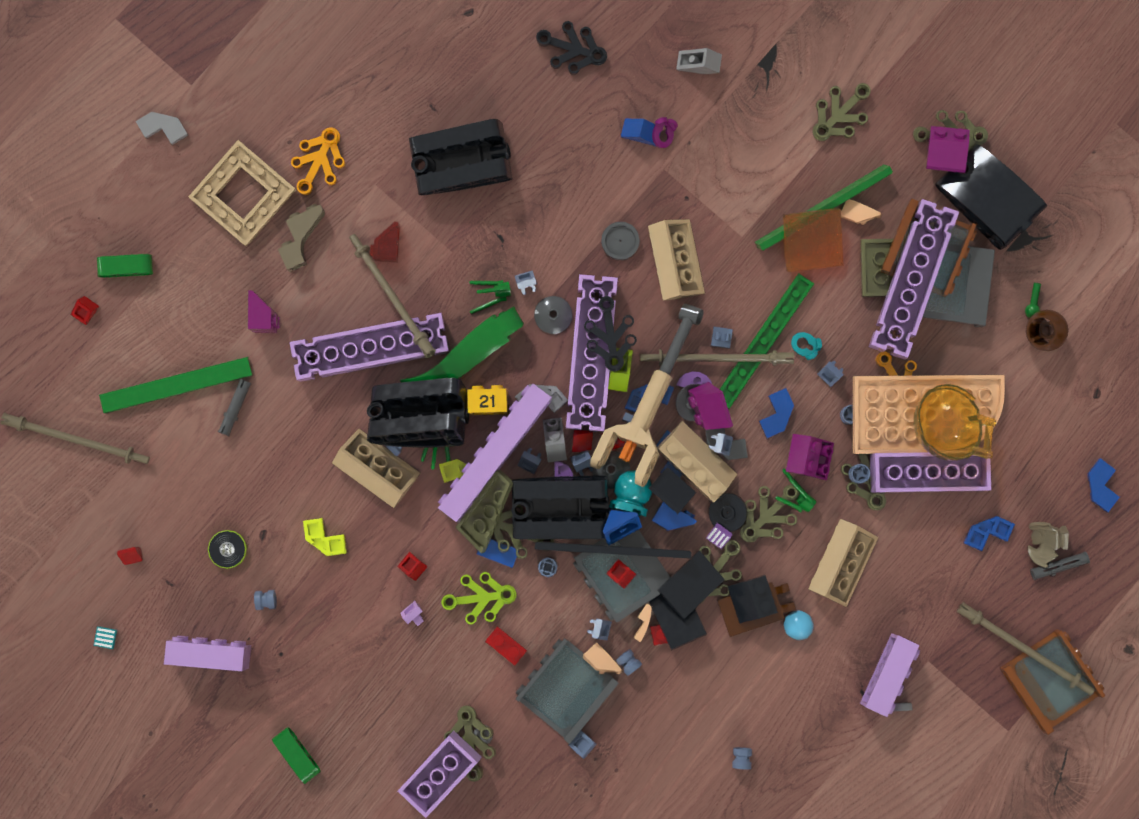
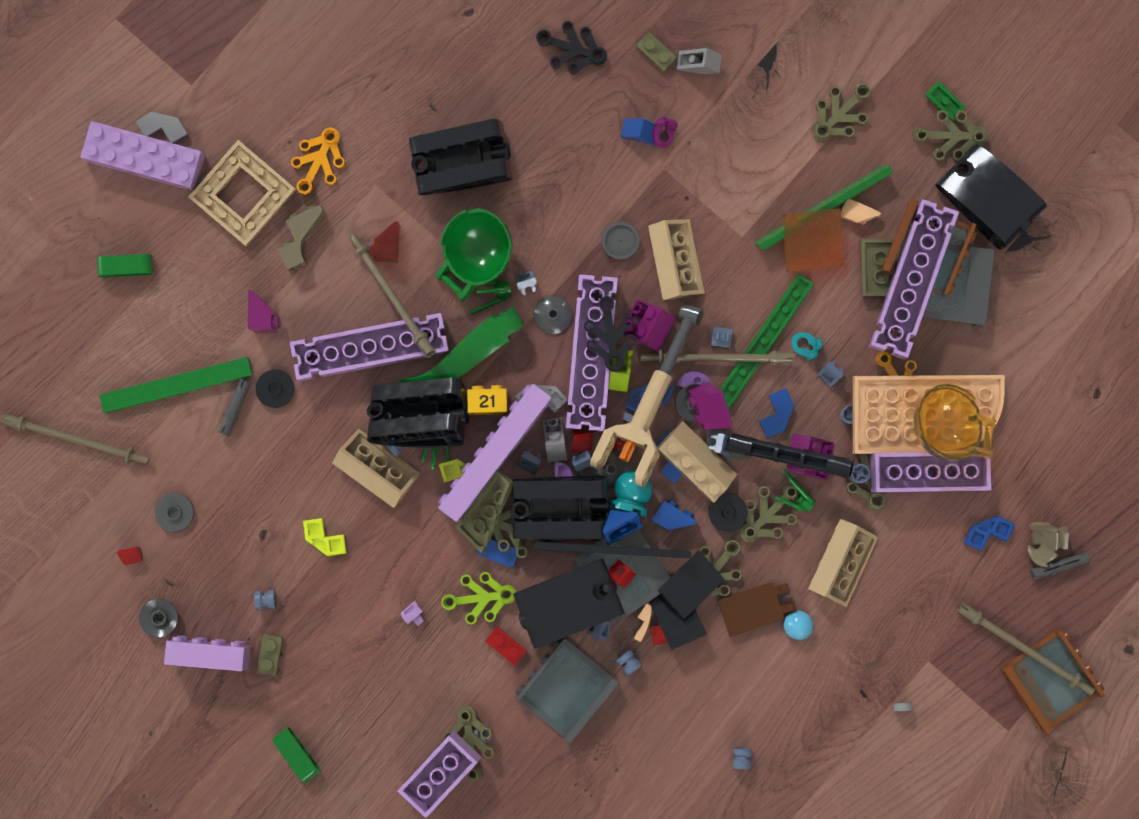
red slope [70,296,99,325] -> none
tile [93,626,118,649] -> none
black tile [208,530,247,569] -> none
red slope [397,552,427,581] -> none
sand blue wheel [538,558,558,577] -> none
sand blue tile [569,730,597,759] -> none
light nougat slope [583,643,622,674] -> none
black slope [648,467,697,514] -> none
medium lavender tile [706,523,733,549] -> none
black slope [727,575,778,623] -> none
lavender brick [860,633,920,717] -> none
magenta slope [926,126,970,173] -> none
green bar [1025,282,1041,318] -> none
reddish brown wheel [1026,309,1069,351] -> none
blue tile [1087,458,1120,512] -> none
none -> lavender brick [80,121,205,191]
none -> dark grey dish [139,599,178,637]
none -> dark grey piece [155,493,194,532]
none -> black piece [256,370,295,408]
none -> olive plate [256,634,283,676]
none -> green windscreen [435,208,513,302]
none -> black panel [513,558,625,649]
none -> magenta slope [623,300,676,352]
none -> olive plate [636,32,677,73]
none -> black piece [728,433,854,479]
none -> green plate [924,81,966,121]

